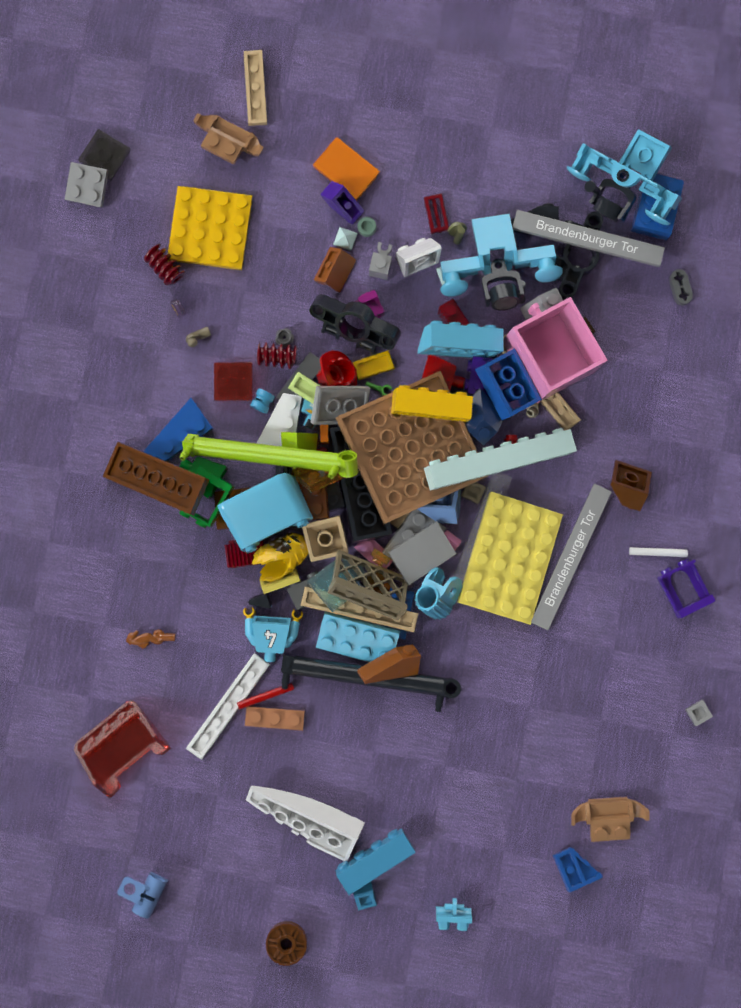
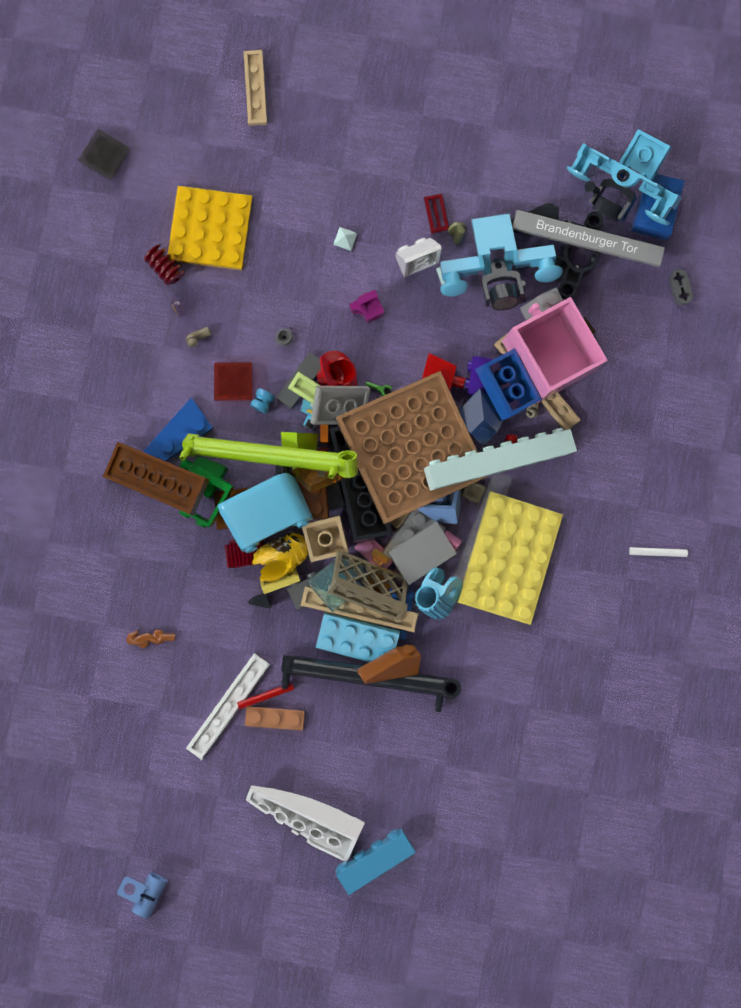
light grey plate [65,162,109,208] -> none
clear red windscreen [74,701,171,798] -> none
medium nougat plate [193,113,264,165] -> none
medium azure torso [243,607,303,662] -> none
white wing [256,393,302,446] -> none
dark red piece [257,342,297,369] -> none
reddish brown wheel [266,921,307,966] -> none
black piece [309,294,401,355] -> none
orange tile [313,137,380,201] -> none
dark orange panel [314,247,356,293] -> none
dark purple slope [320,181,364,225] -> none
yellow tile [353,350,395,381] -> none
dark azure slope [353,882,377,911] -> none
sand green tile [358,217,376,237] -> none
light grey brick [369,242,392,280] -> none
yellow brick [391,385,473,422] -> none
medium azure slope [418,321,504,358] -> none
medium azure hips [436,898,472,931] -> none
dark red brick [437,298,470,326] -> none
light grey tile [531,484,612,631] -> none
blue wing [553,847,603,893] -> none
medium nougat plate [571,797,650,842] -> none
reddish brown slope [610,460,652,511] -> none
dark purple panel [657,558,716,618] -> none
light grey plate [685,700,713,726] -> none

